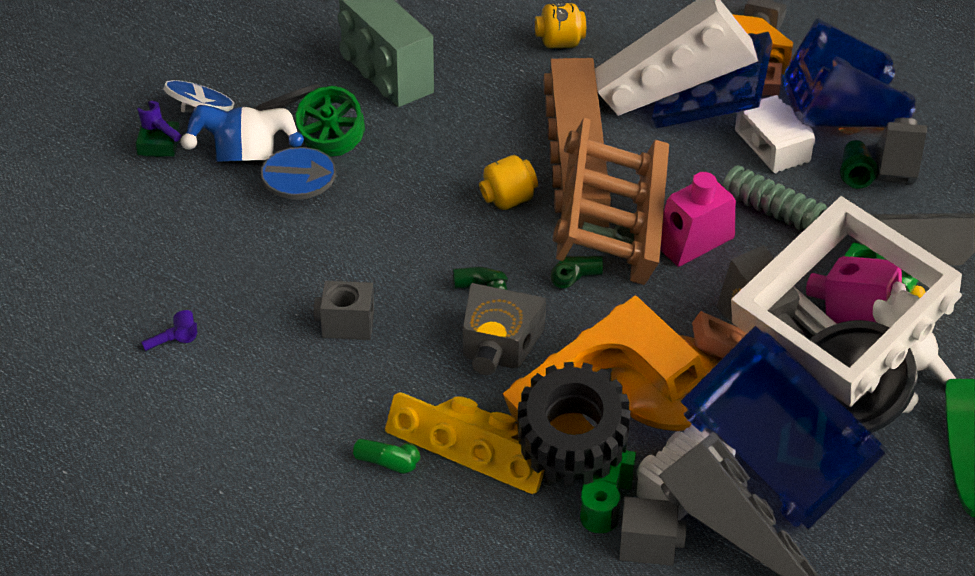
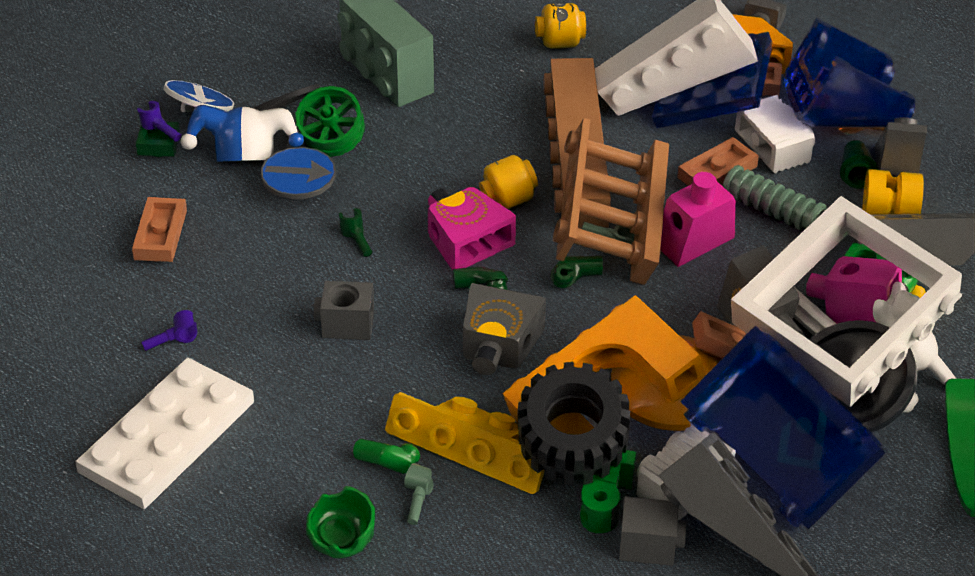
none -> white plate [75,357,254,510]
none -> nougat plate [132,197,187,262]
none -> green hair [306,486,375,559]
none -> dark green hand [339,208,372,257]
none -> sand green hand [404,463,434,525]
none -> dark pink torso [428,187,516,271]
none -> nougat plate [677,137,759,186]
none -> yellow wheel [862,169,924,214]

